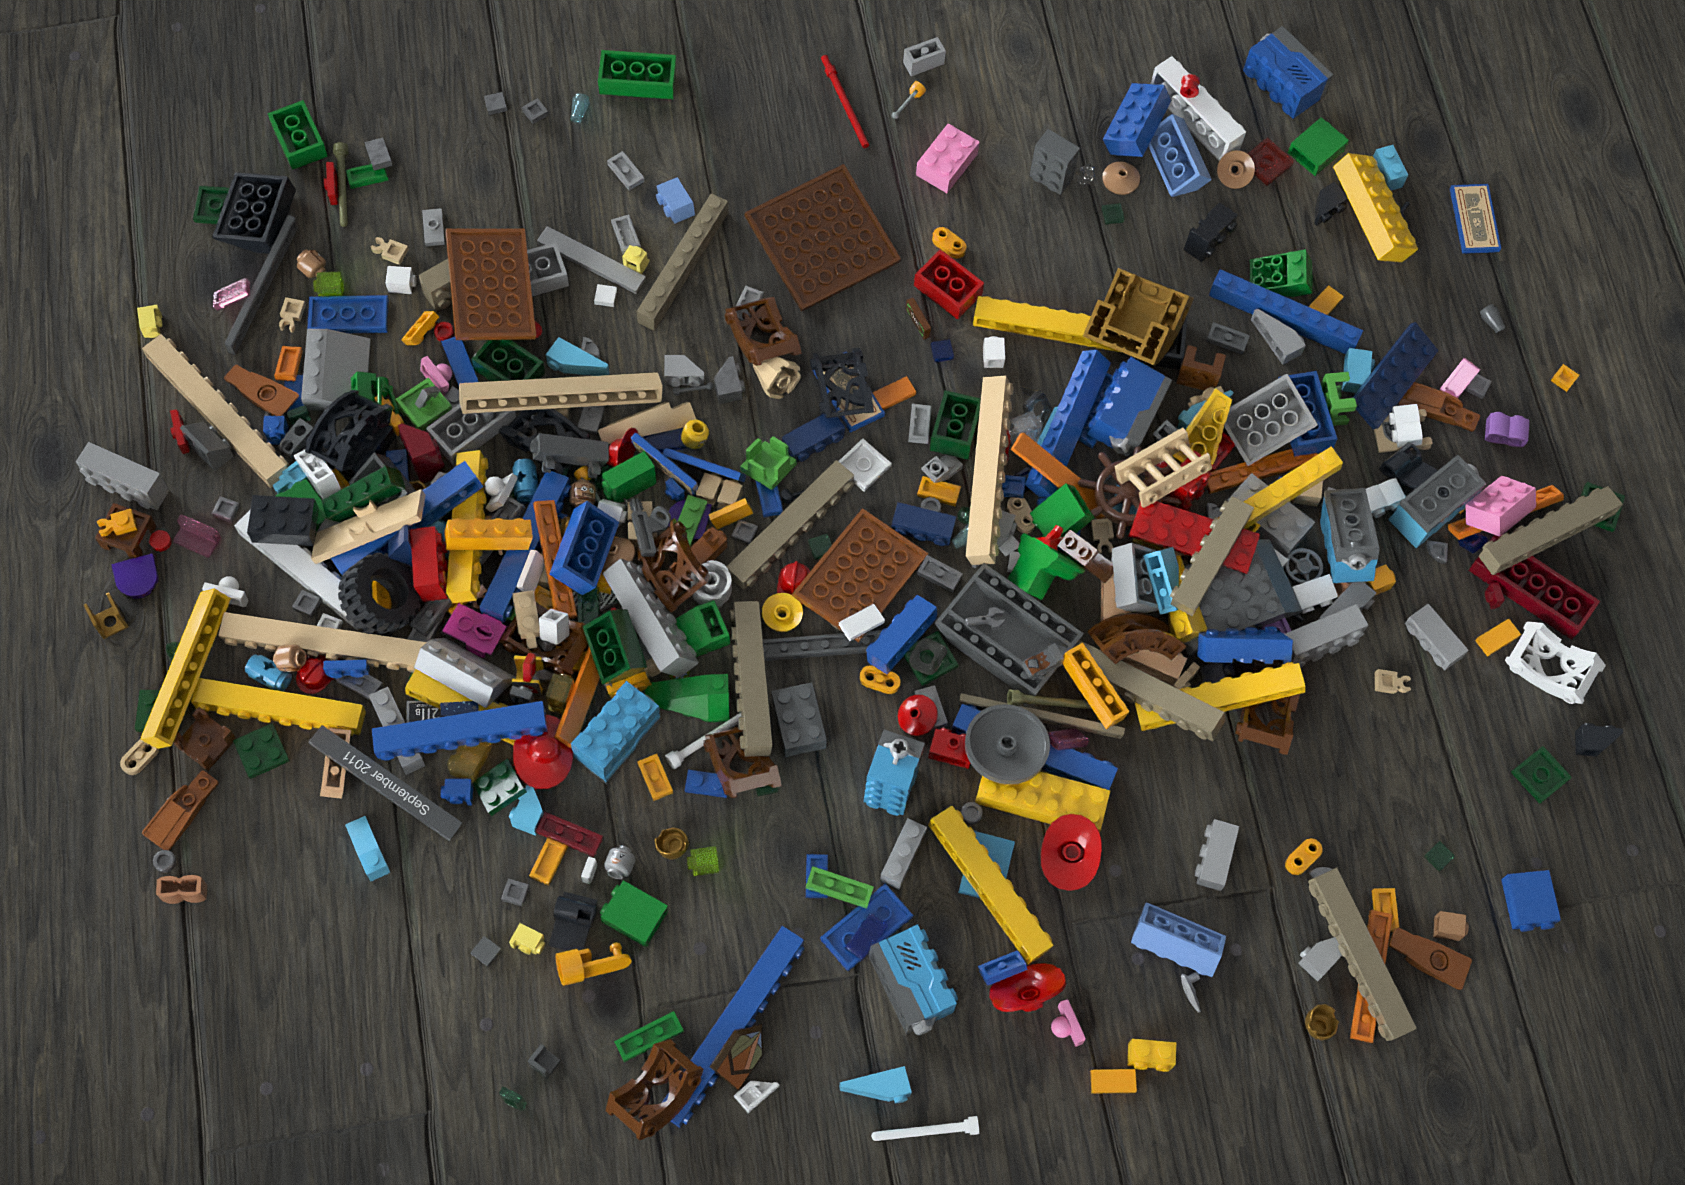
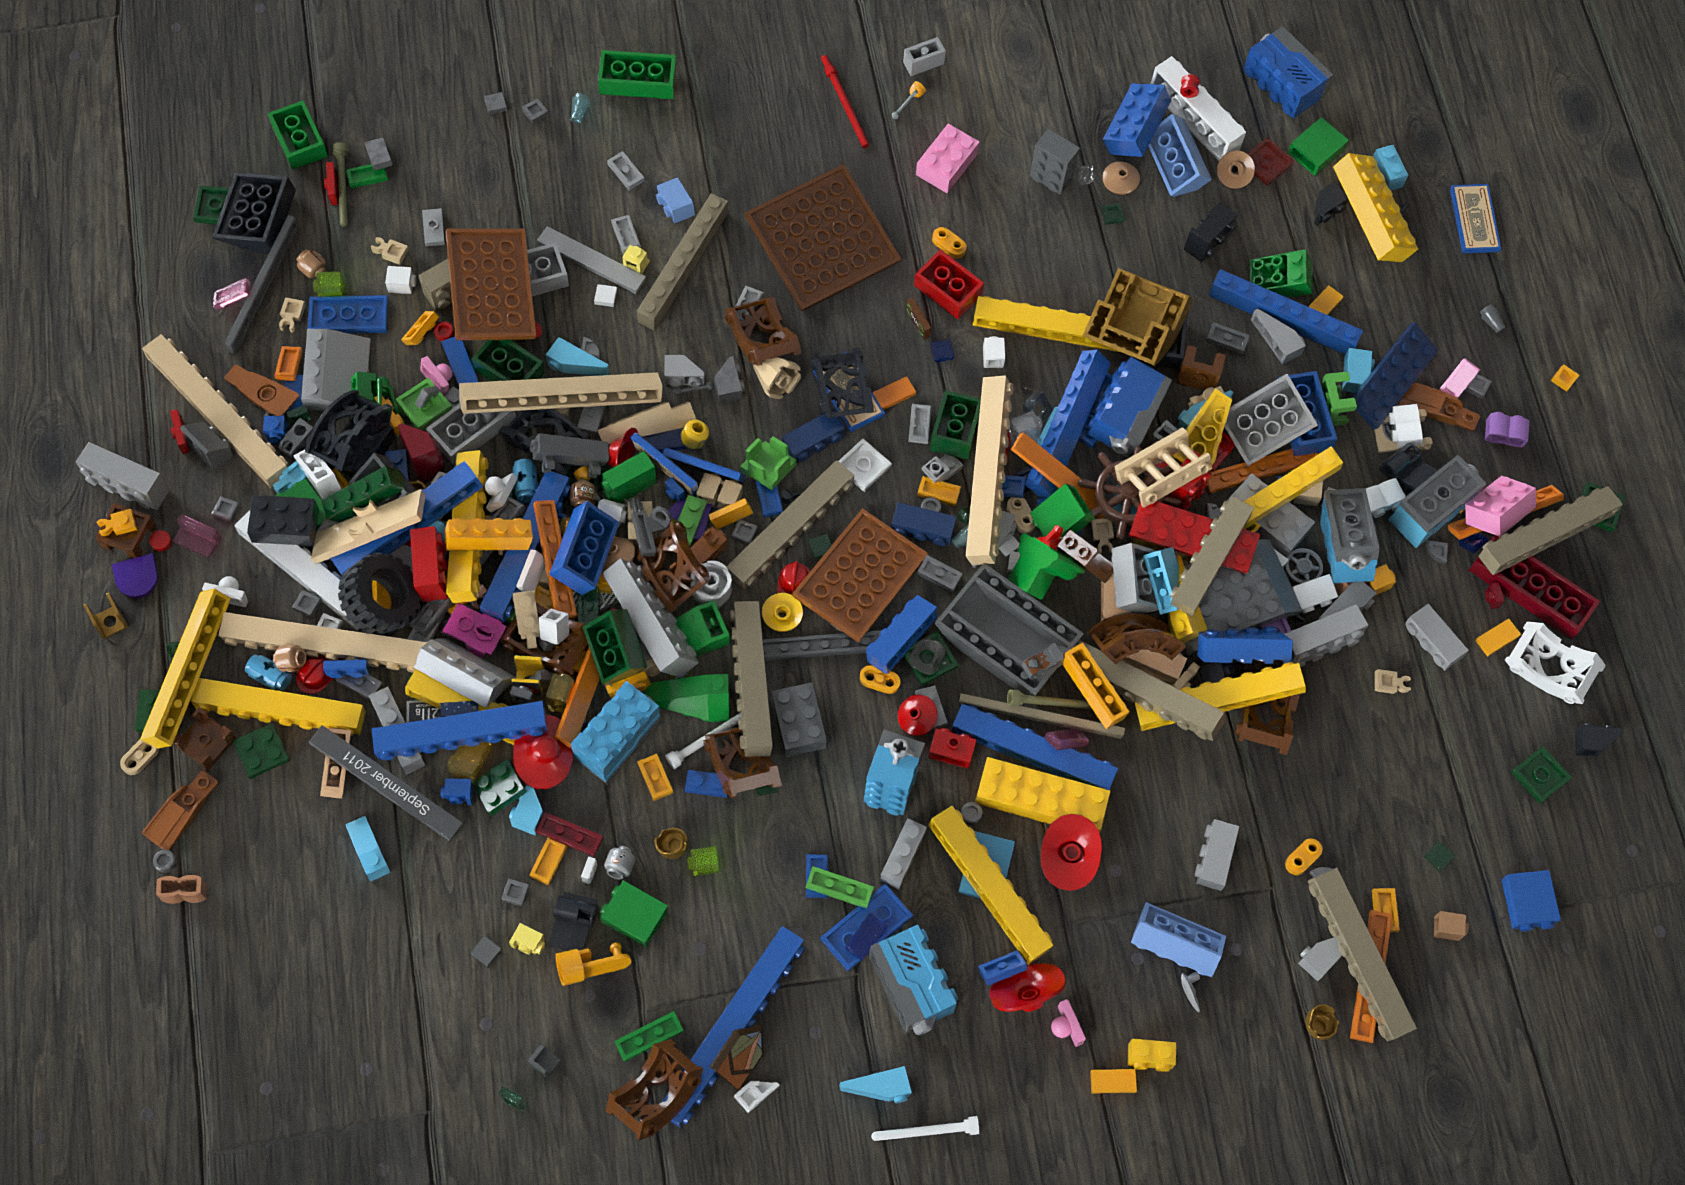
light yellow brick [137,305,163,338] -> none
dark blue slope [388,525,412,566] -> none
red tile [523,653,536,682] -> none
white tile [839,604,885,641] -> none
flat silver bar [965,607,1005,630] -> none
dark grey dish [965,704,1050,784] -> none
dark orange piece [1389,927,1472,990] -> none

